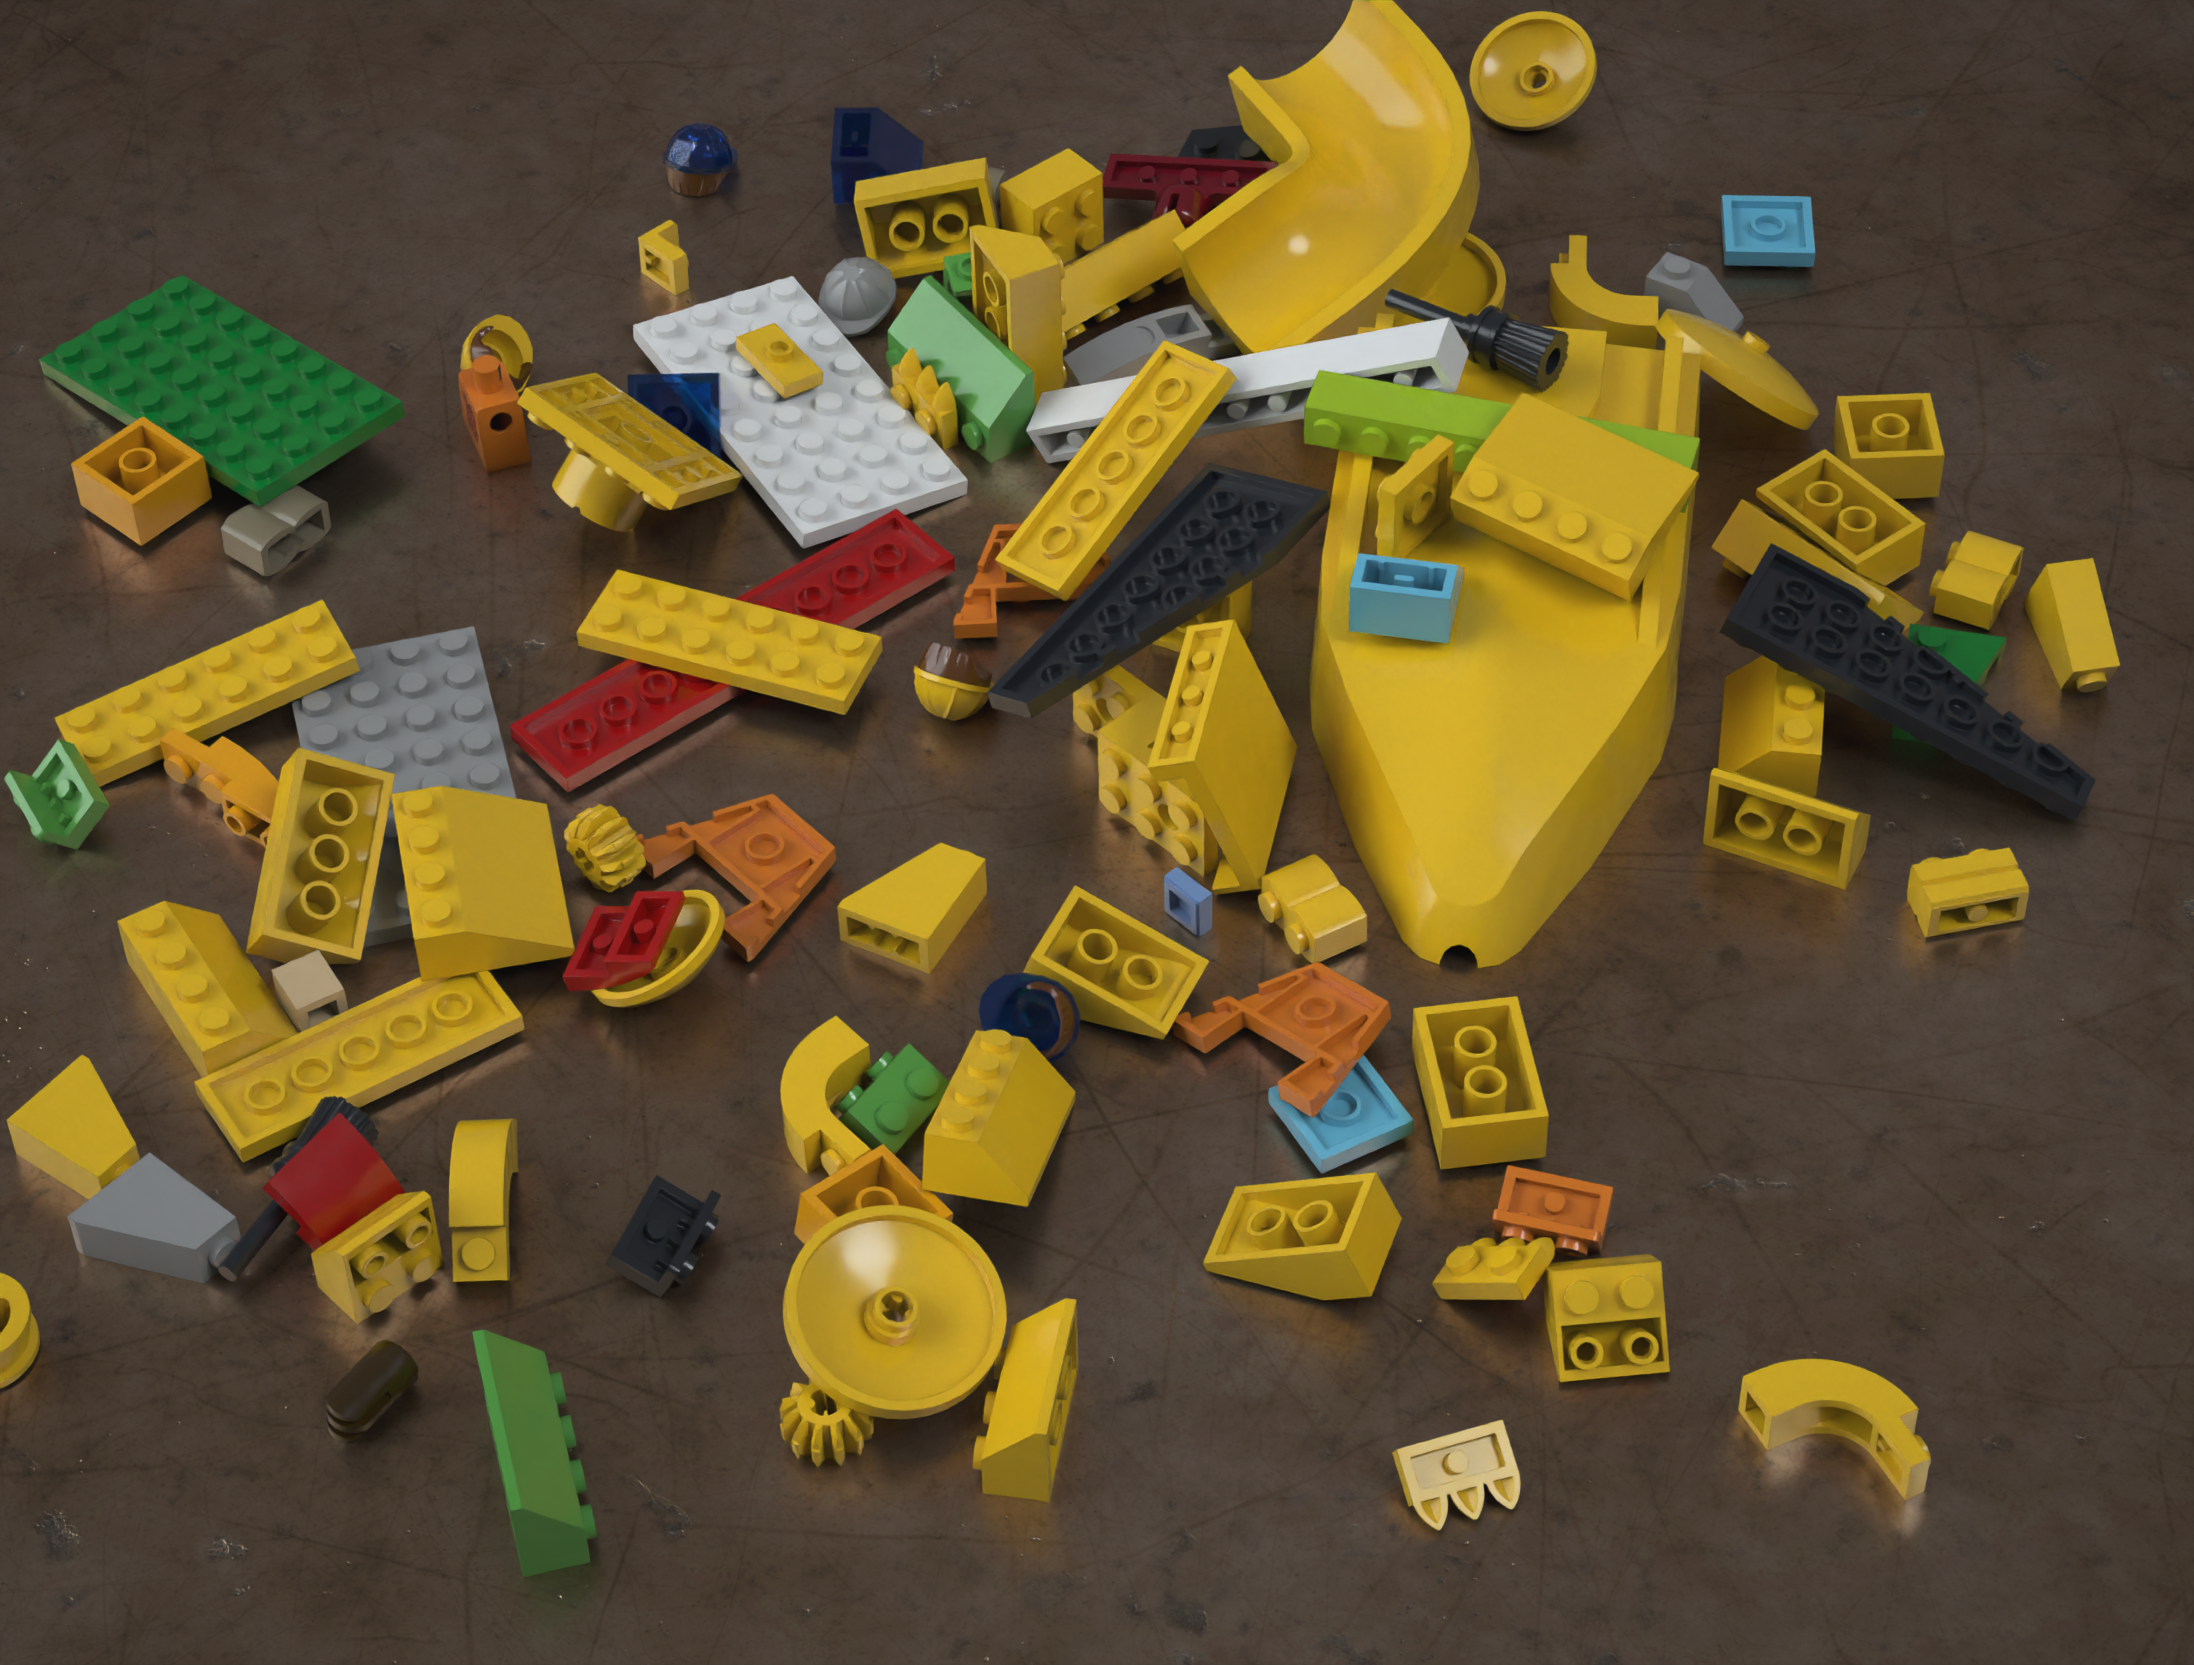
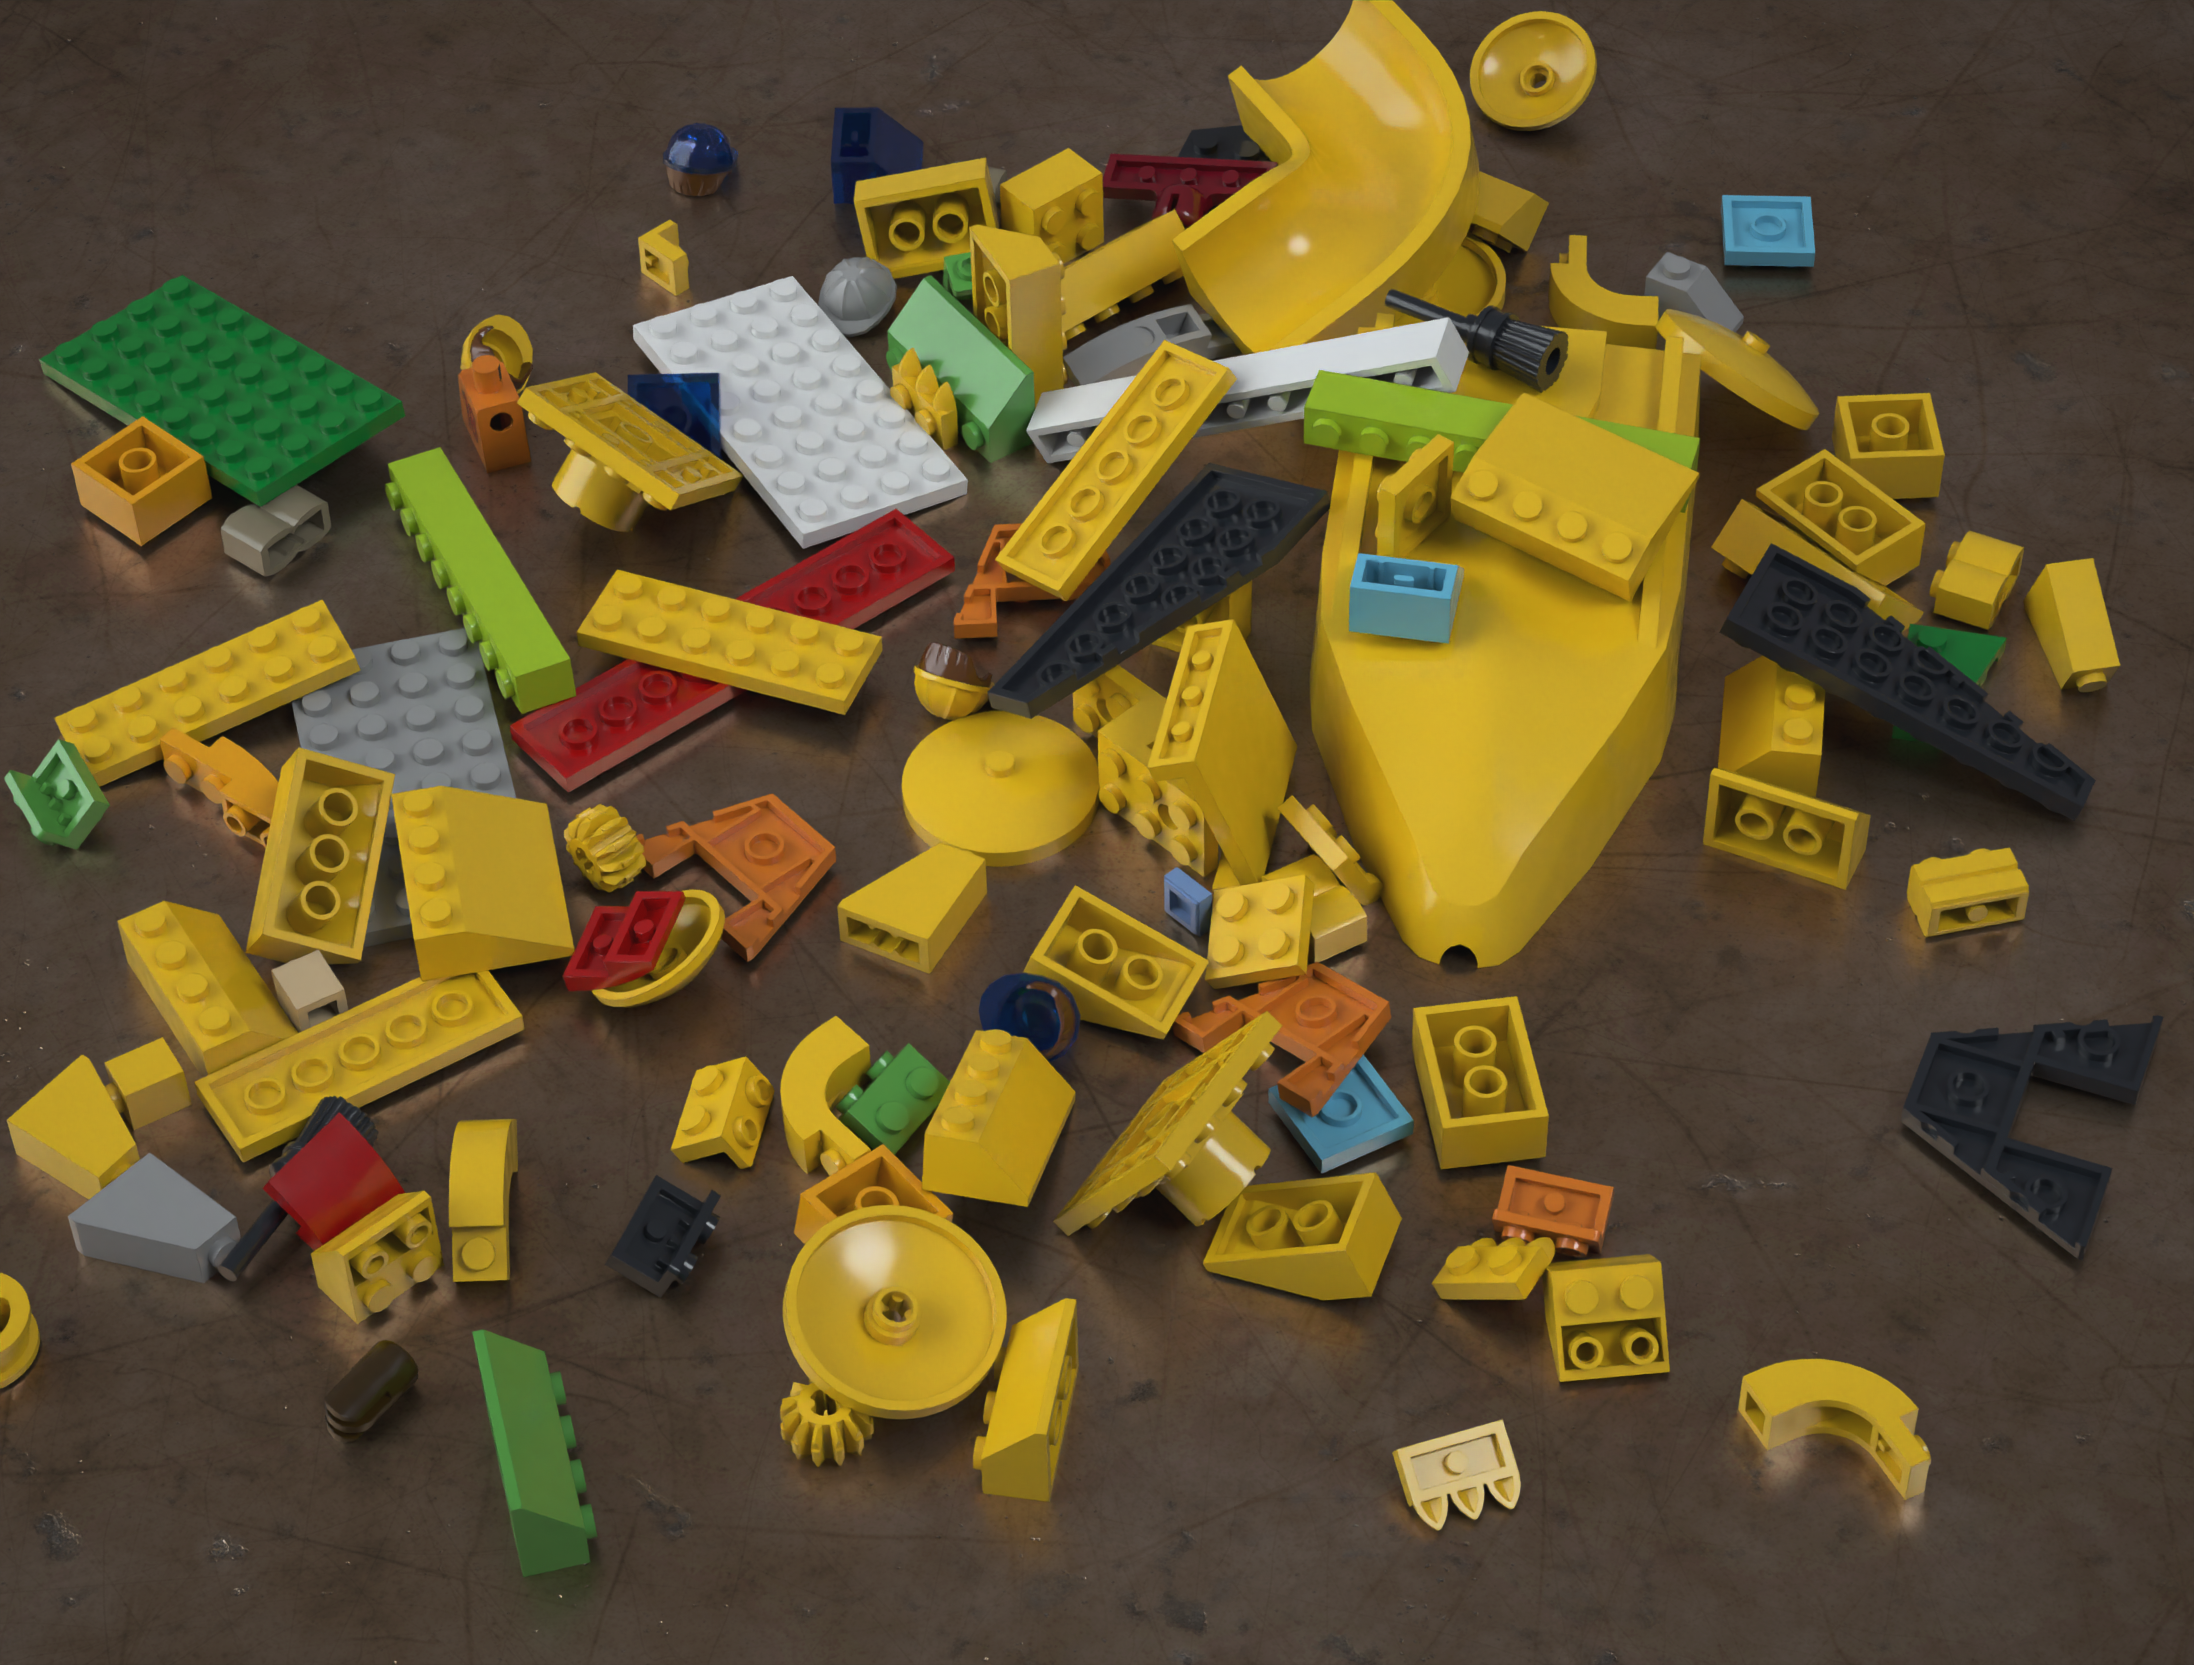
yellow plate [736,323,823,399] -> none
none -> yellow brick [104,1037,192,1130]
none -> lime brick [385,447,576,714]
none -> yellow bracket [671,1056,775,1169]
none -> yellow dish [902,711,1099,867]
none -> yellow piece [1053,1011,1283,1236]
none -> yellow plate [1205,874,1314,989]
none -> yellow plate [1277,795,1383,906]
none -> yellow slope [1468,171,1549,253]
none -> black wing [1901,1015,2164,1261]

